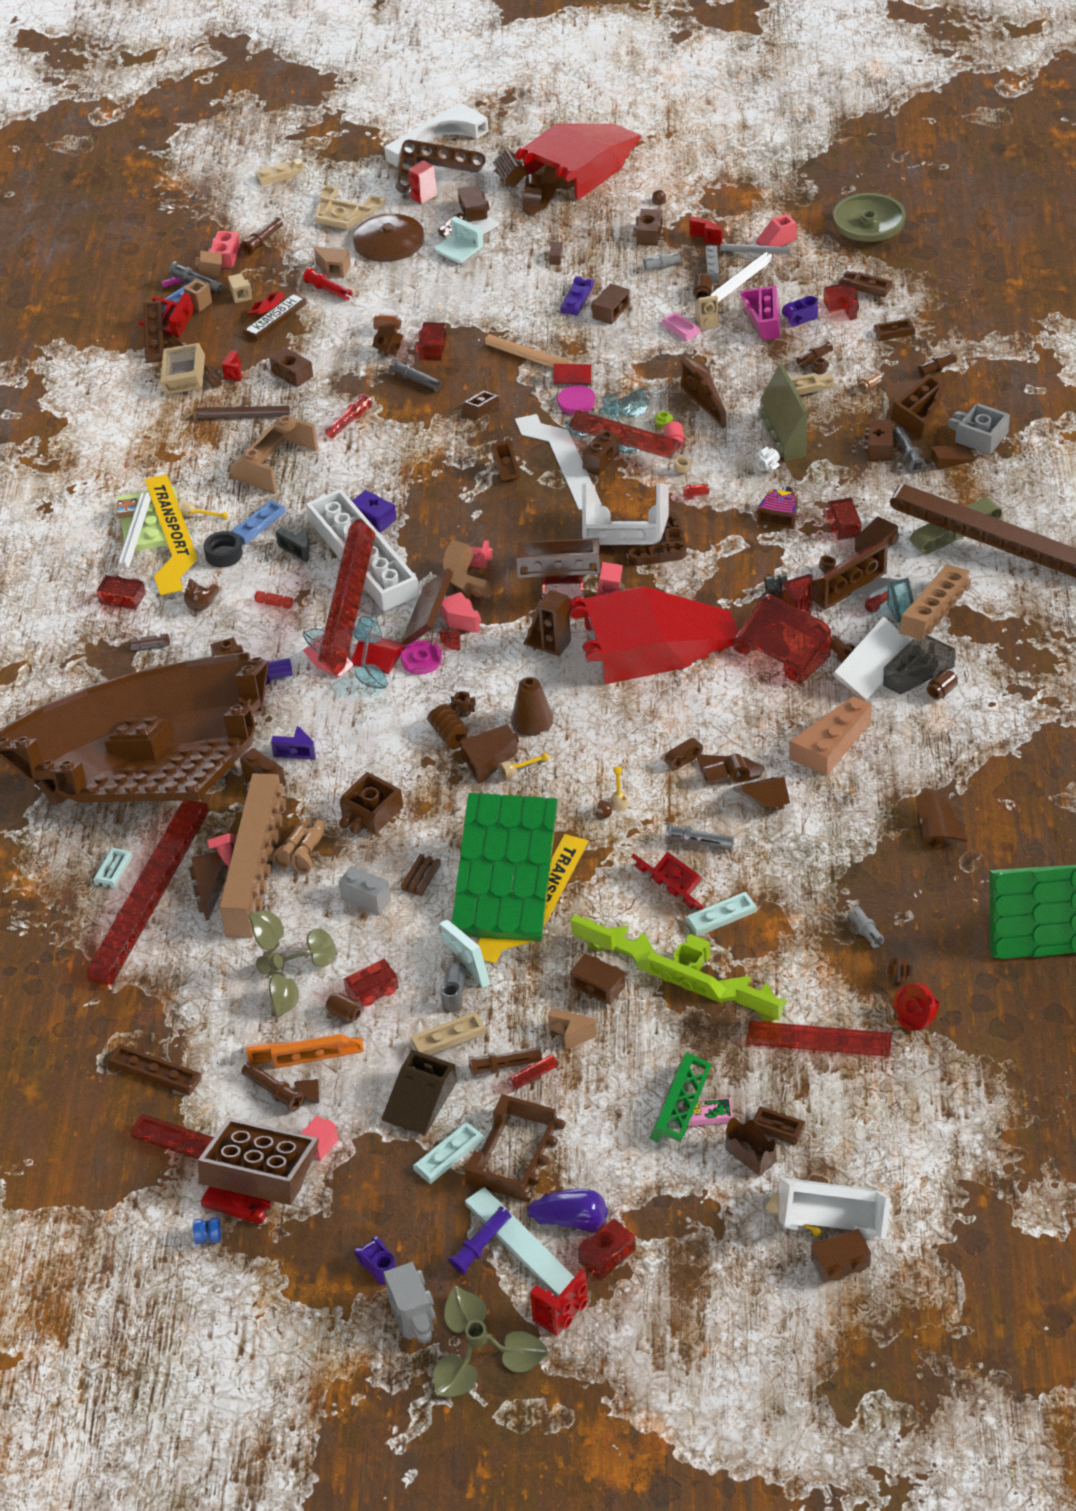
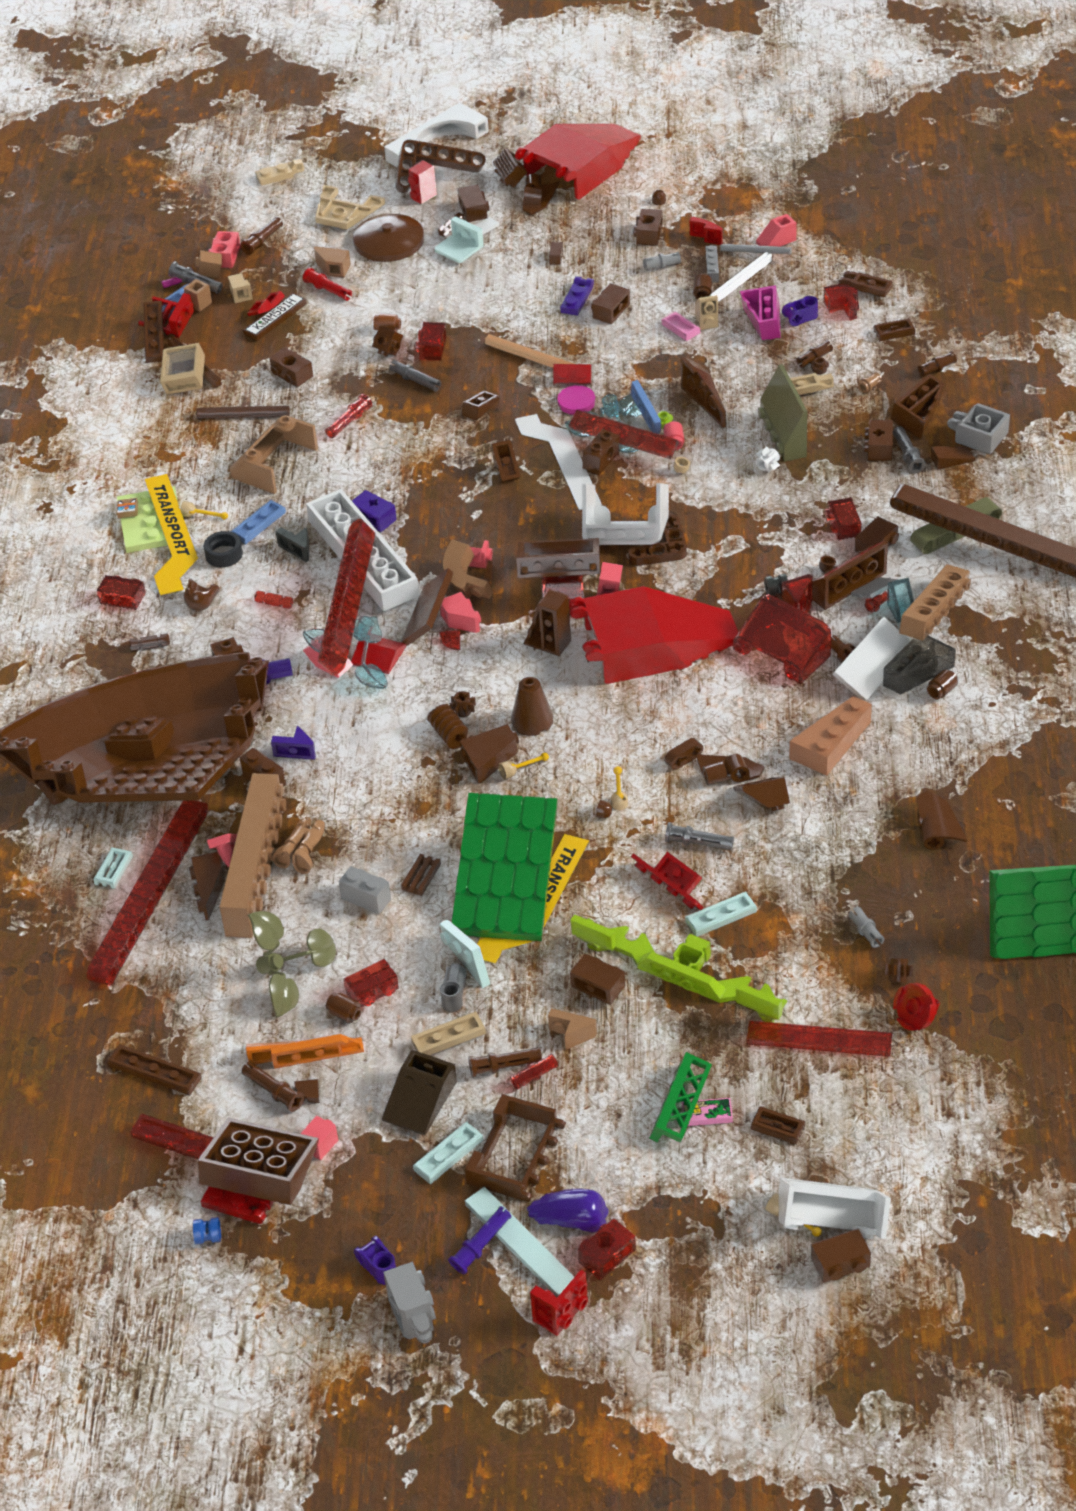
white axle [118,492,151,569] -> none
red bracket [222,351,242,382] -> none
reddish brown hinge [339,772,403,834] -> none
dark pink tile [400,640,442,675] -> none
olive plant [433,1286,548,1398] -> none
clear red pin [683,482,710,499] -> none
reddish brown piece [725,1117,777,1176] -> none
reddish brown torso [757,486,798,530] -> none
olive dish [833,193,906,242] -> none
none -> medium blue tile [630,380,661,436]

